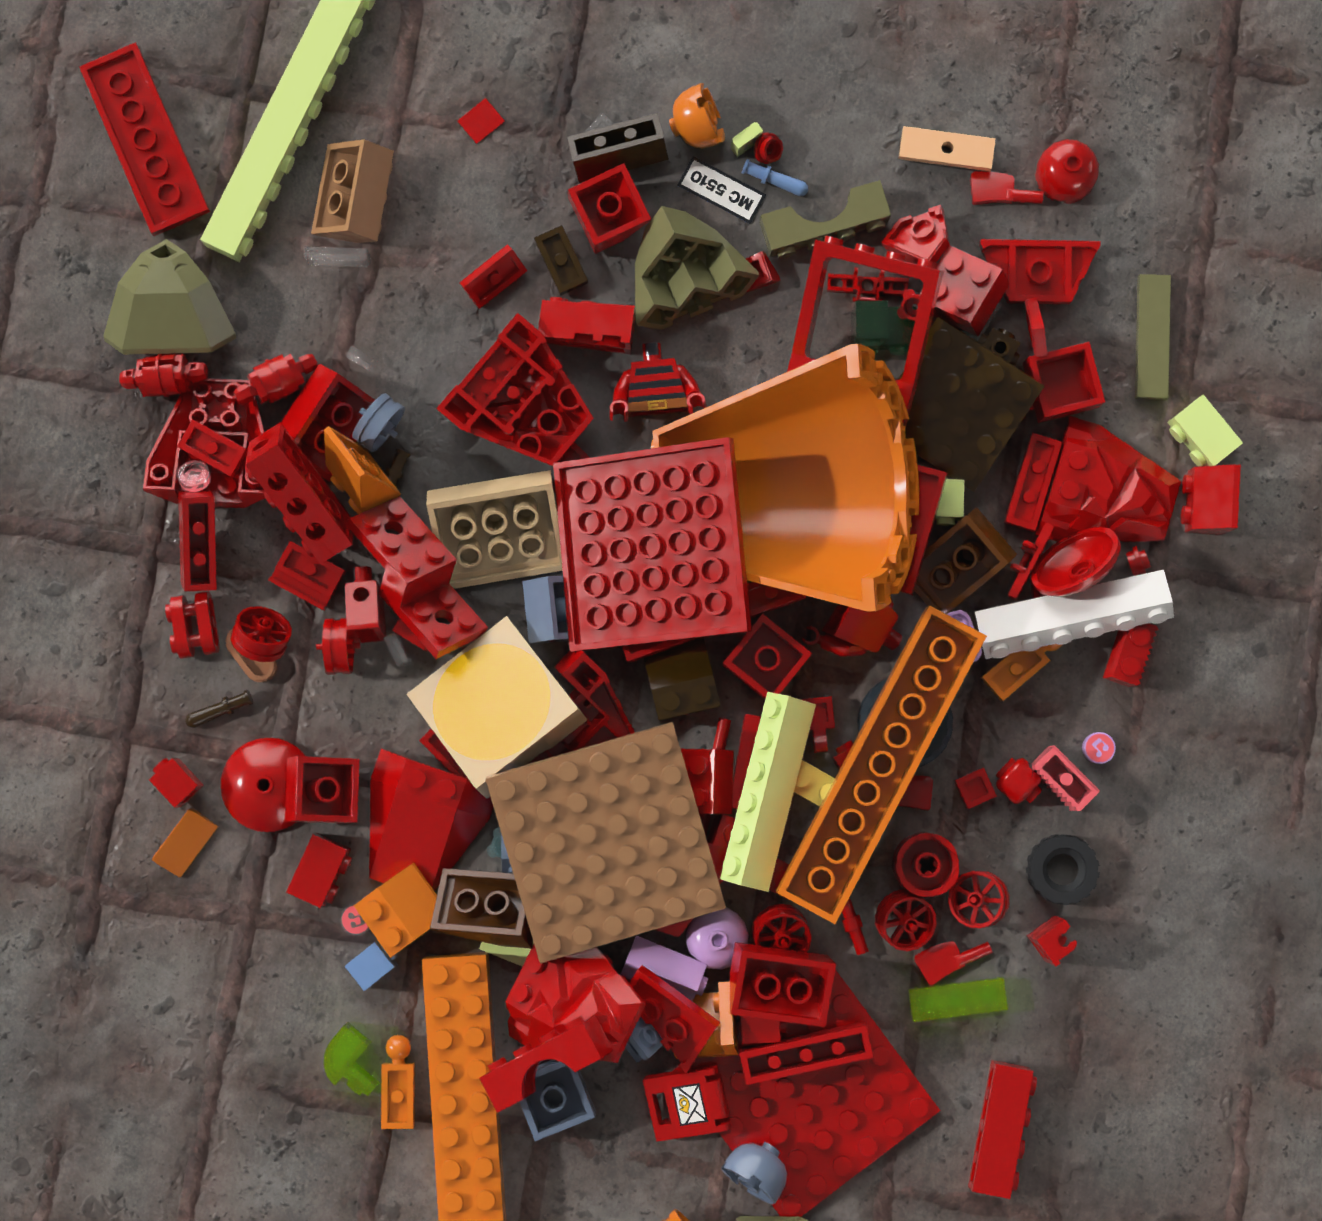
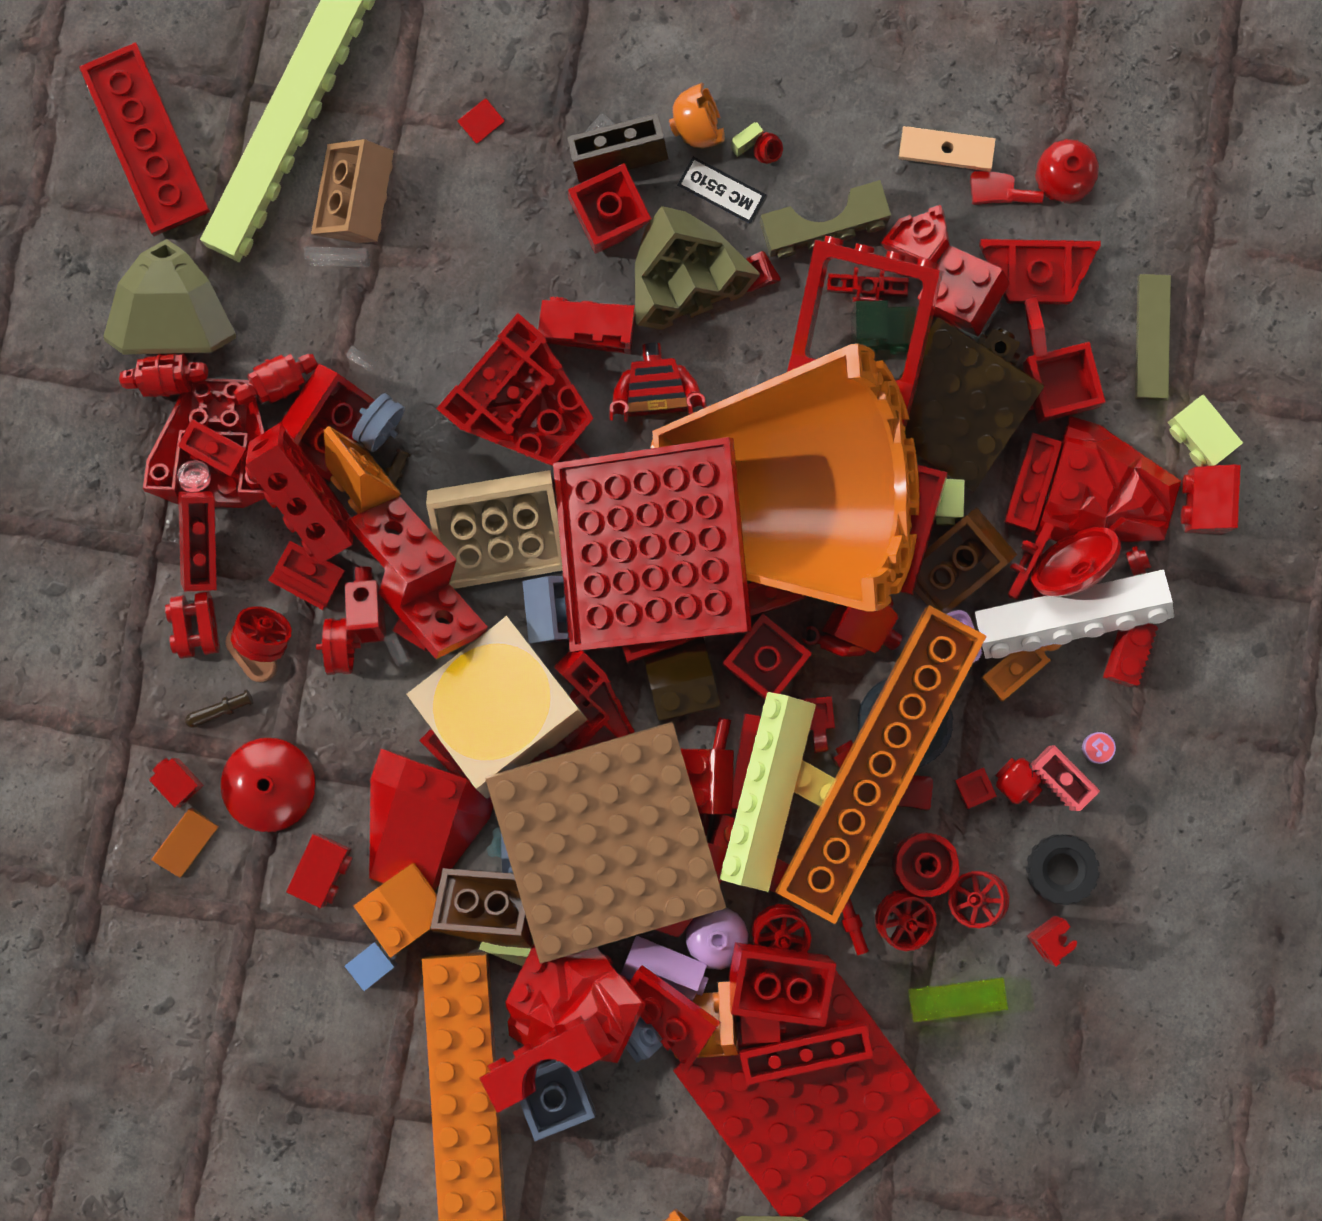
red brick [285,756,360,824] -> none
clear neon green brick [324,1022,380,1096] -> none
coral tile [340,903,369,936] -> none
orange plate [381,1035,415,1129] -> none
red plate [459,244,528,309] -> none
dark brown plate [534,225,588,296] -> none
container [643,1064,732,1142] -> none
sand blue cylinder [721,1142,787,1205] -> none
medium blue piece [741,159,808,196] -> none
red plate [897,289,921,321] -> none
red piece [914,941,993,986] -> none
red brick [968,1060,1037,1199] -> none

